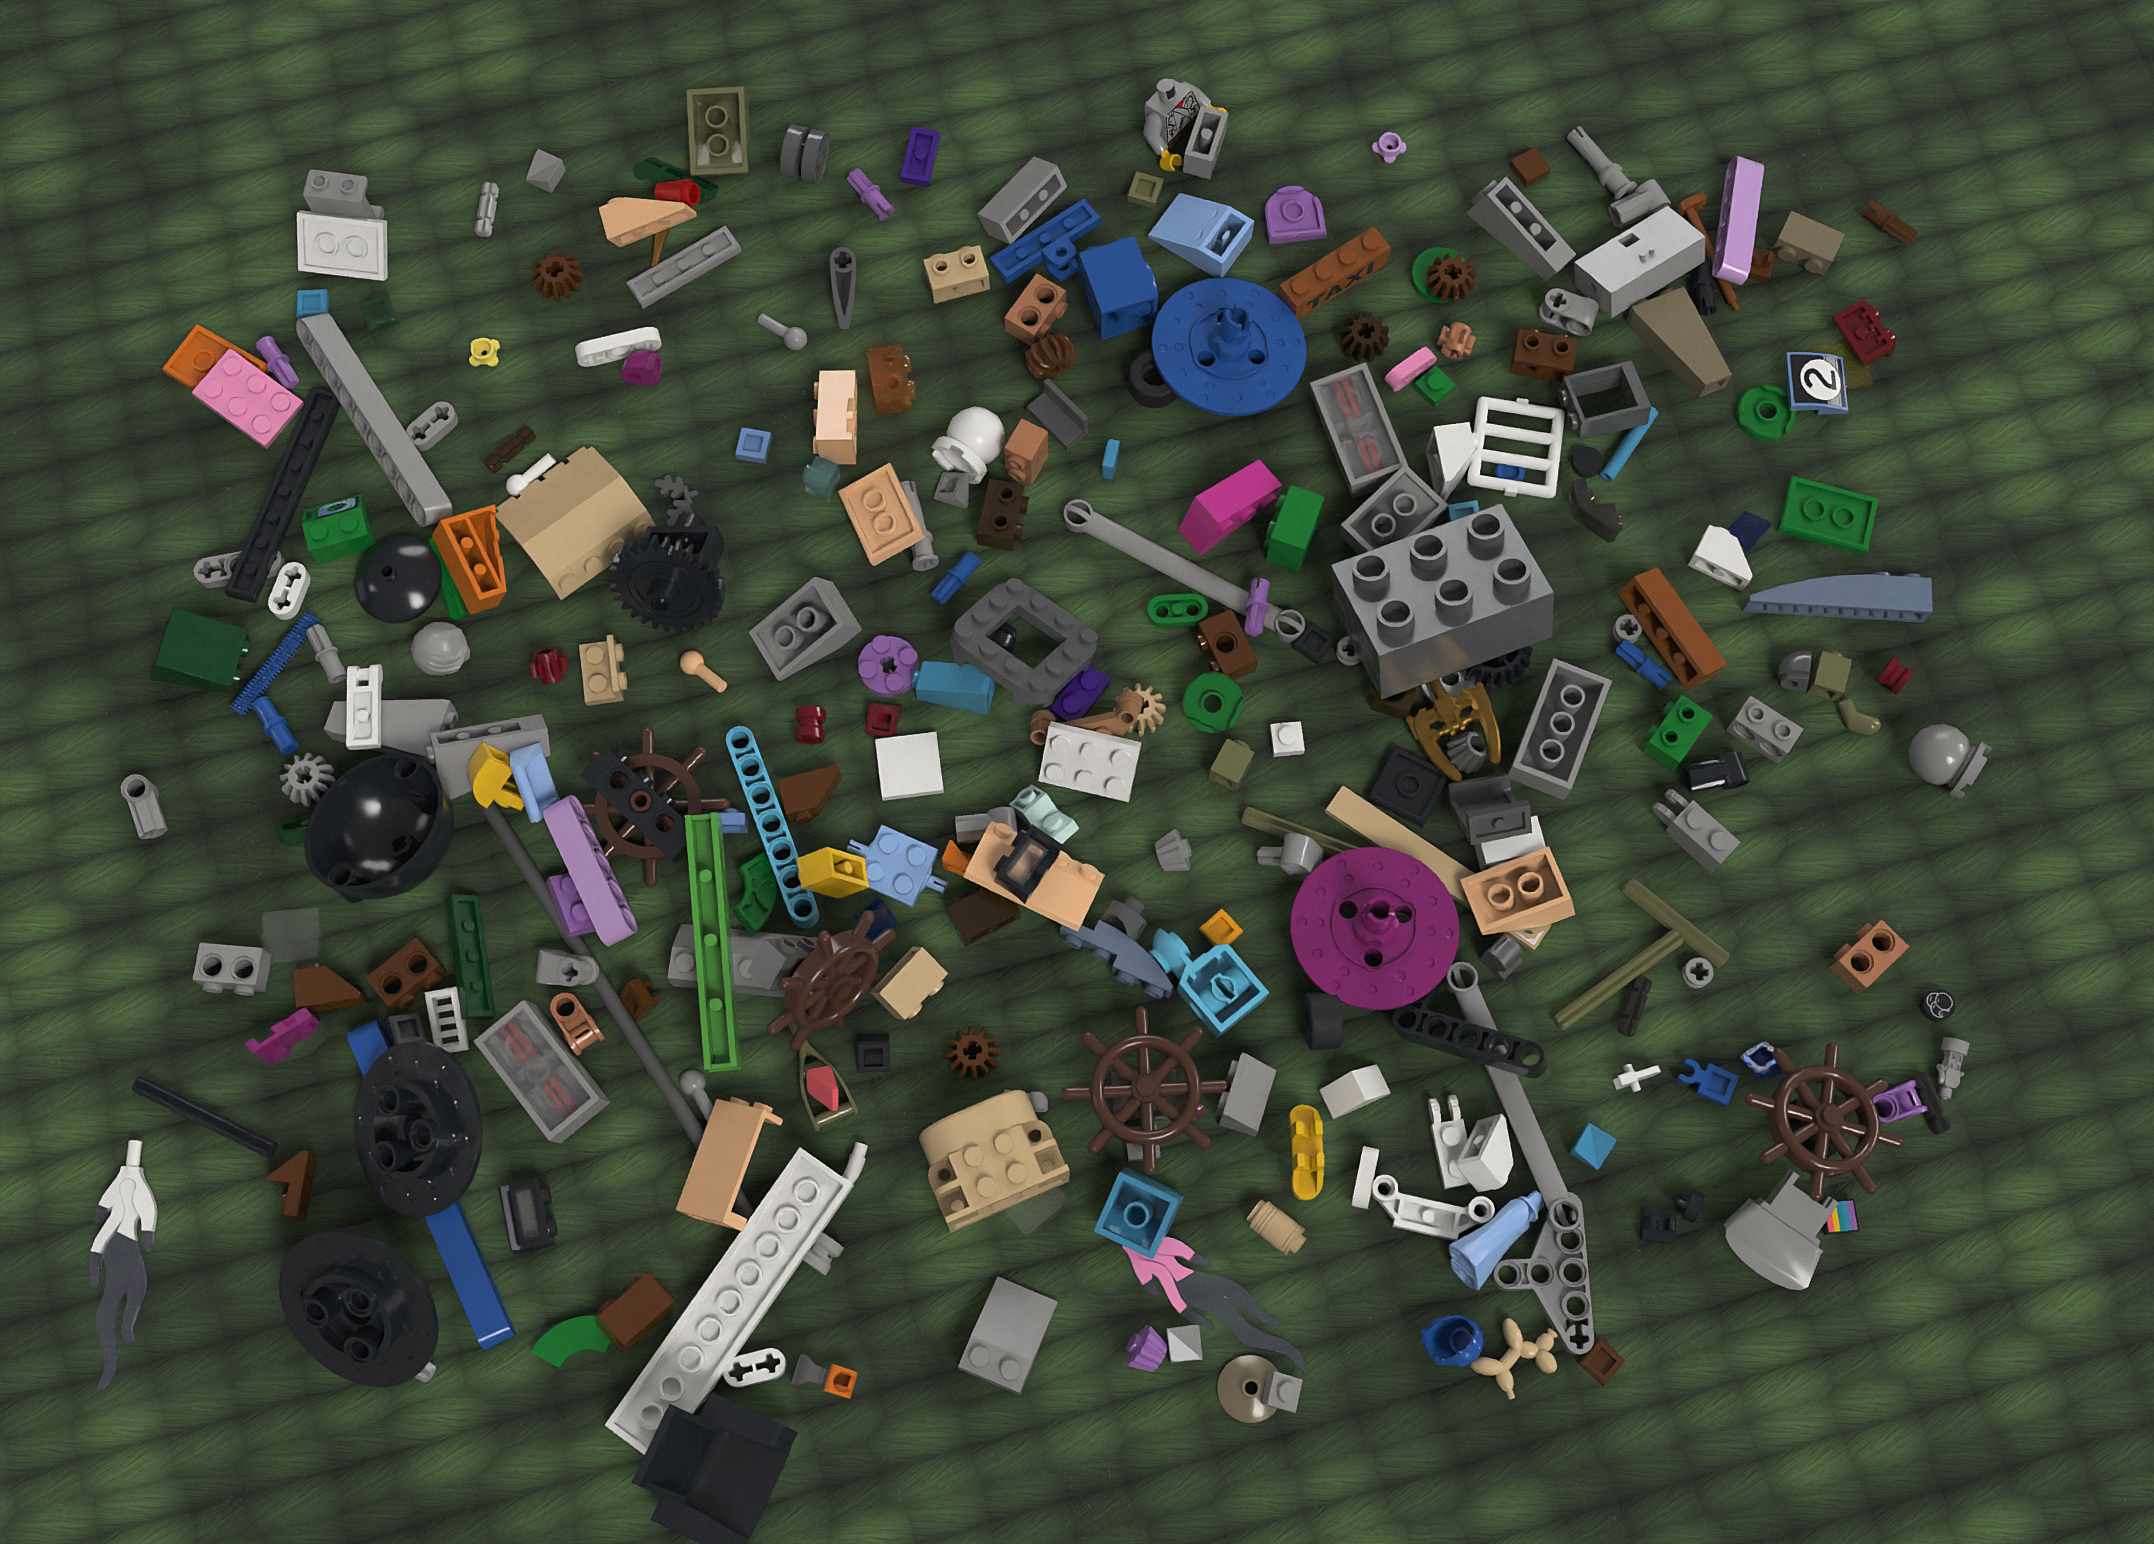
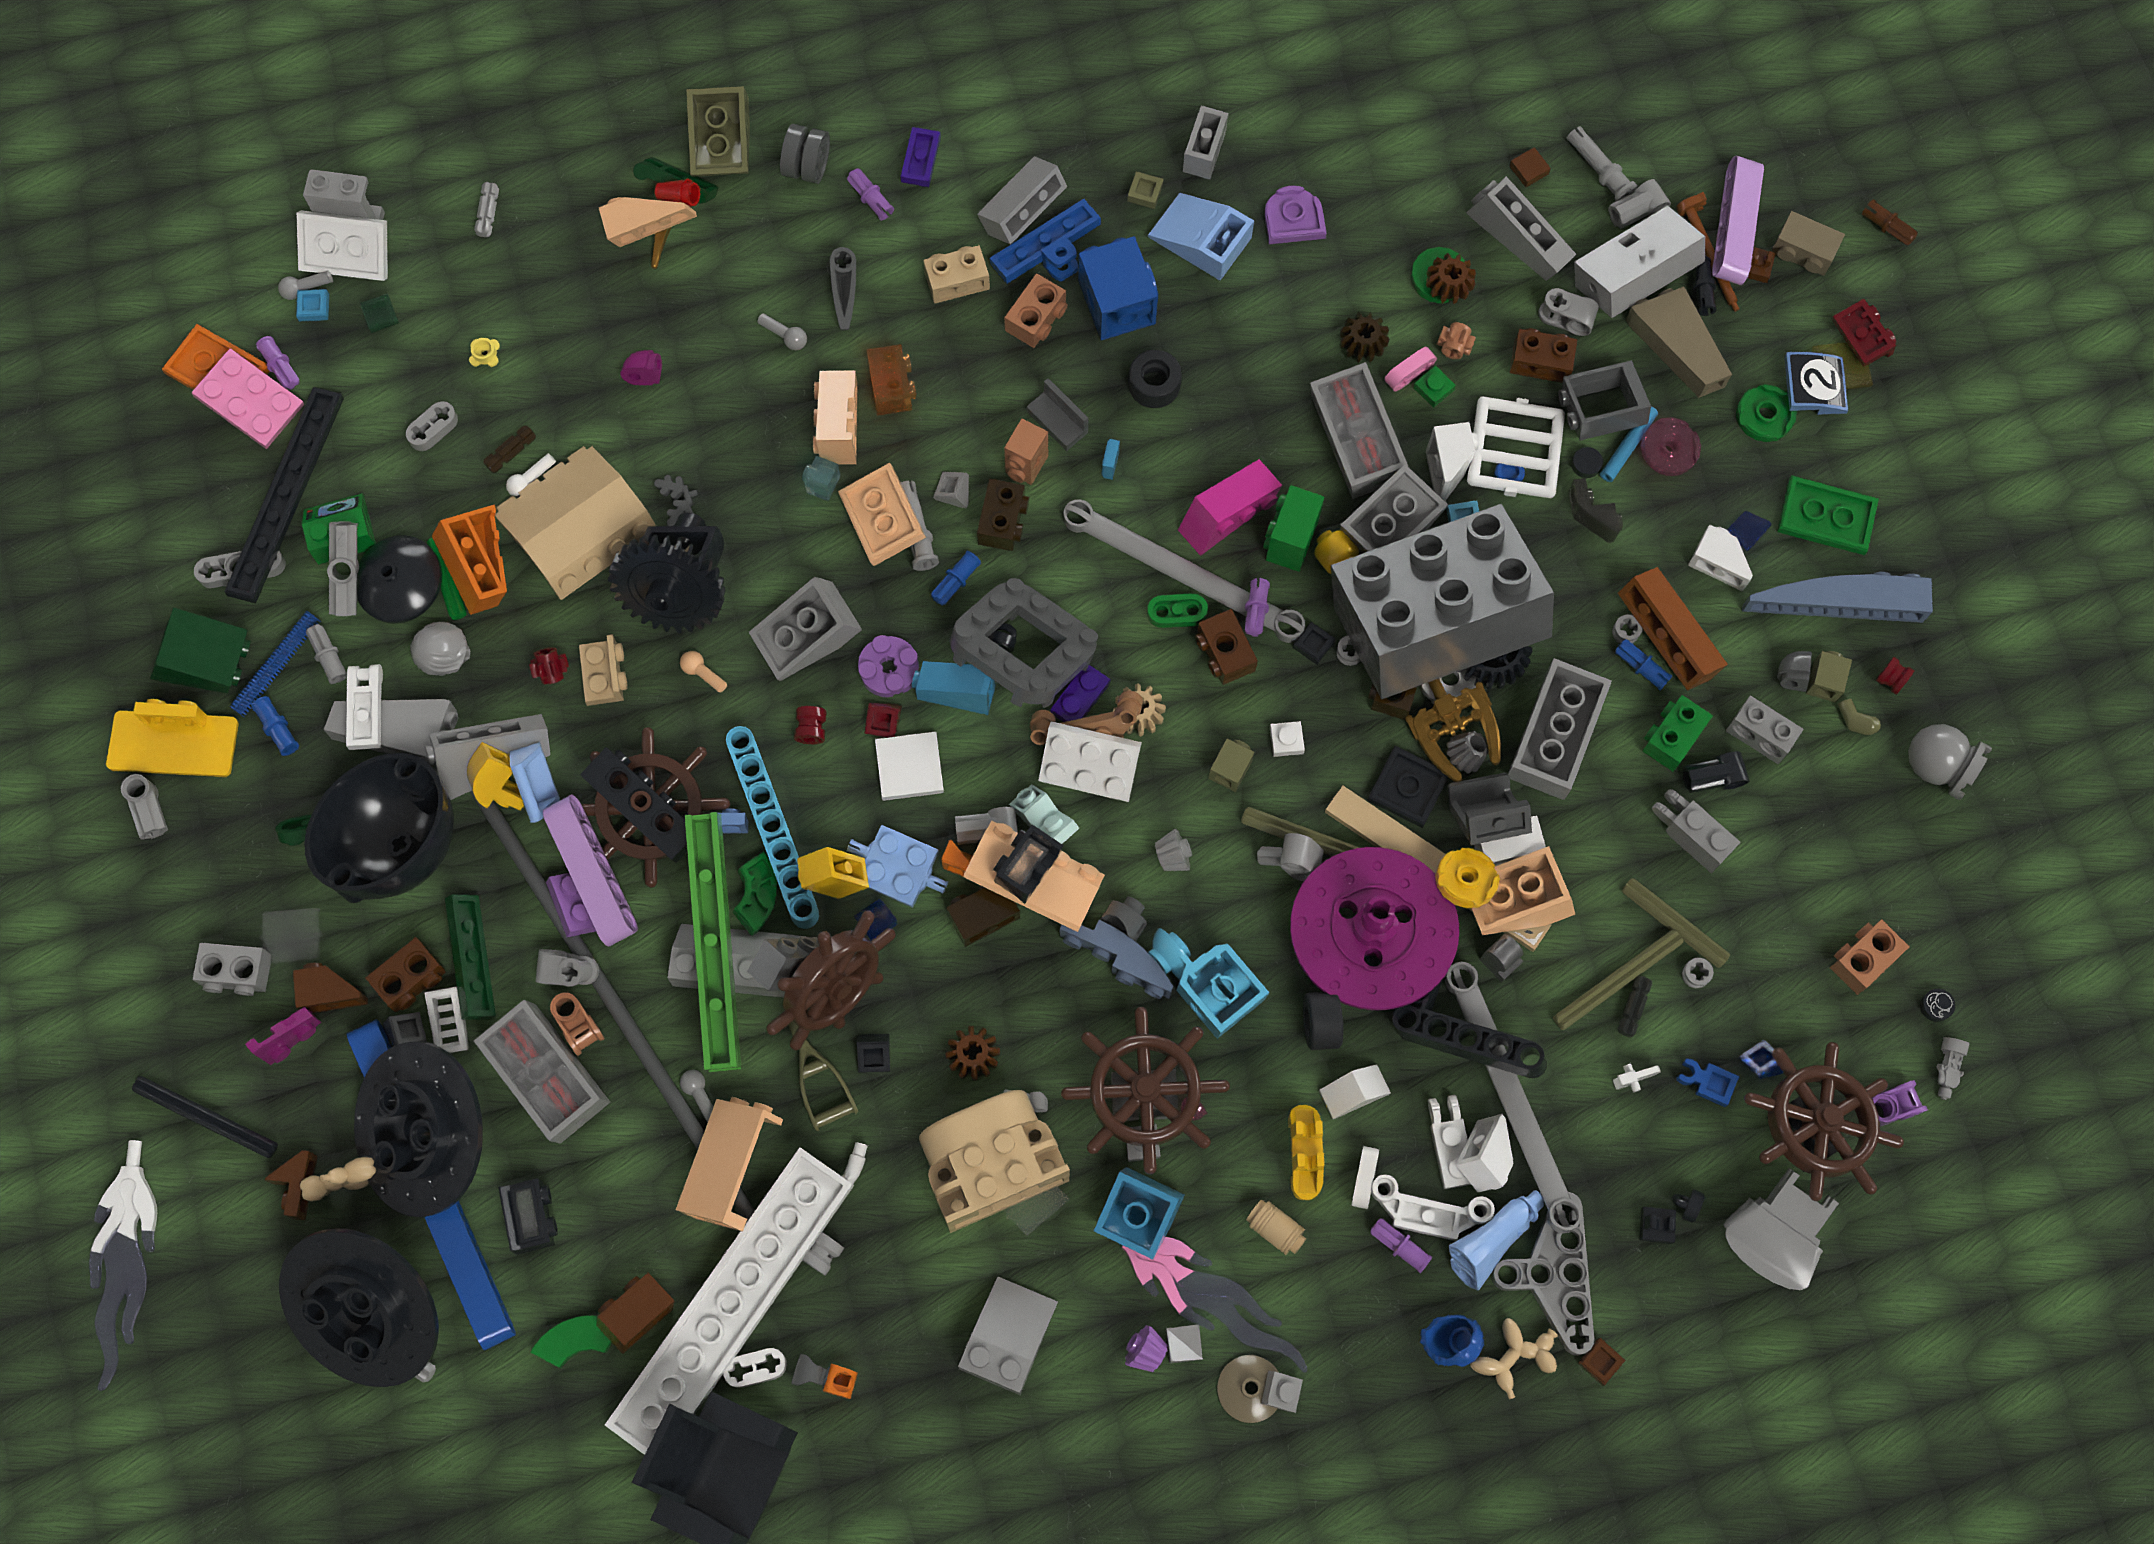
white beam [268,562,311,620] -> none
light grey gear [280,752,336,807] -> none
light grey beam [296,313,453,527] -> none
light grey slope [526,149,566,193] -> none
reddish brown gear [532,250,583,302] -> none
white beam [575,327,662,367] -> none
reddish brown tile [619,977,662,1022] -> none
light grey tile [626,225,742,309] -> none
medium blue plate [735,427,772,464] -> none
reddish brown slope [777,764,842,824] -> none
coral slope [806,1065,839,1111] -> none
tan brick [870,946,948,1020] -> none
white tile [932,406,1005,484] -> none
reddish brown gear [1025,333,1077,381] -> none
light grey torso [1143,78,1227,171] -> none
blue piece [1151,278,1307,416] -> none
green tile [1182,671,1244,733] -> none
light orange tile [1198,908,1243,947] -> none
light grey slope [1216,1053,1276,1137] -> none
dark orange brick [1277,226,1391,320] -> none
lavender plate [1372,132,1406,163] -> none
dark azure slope [1569,1123,1617,1170] -> none
tile [1820,1199,1860,1235] -> none
pearl dark grey axle [1910,1072,1951,1134] -> none
none -> yellow bracket [106,699,239,777]
none -> light grey bar [278,271,333,300]
none -> tan piece [300,1157,376,1202]
none -> light grey piece [327,521,359,616]
none -> yellow head [1314,530,1359,574]
none -> medium lavender axle [1370,1218,1432,1273]
none -> yellow plate [1435,848,1500,908]
none -> clear pink plate [1641,417,1701,476]

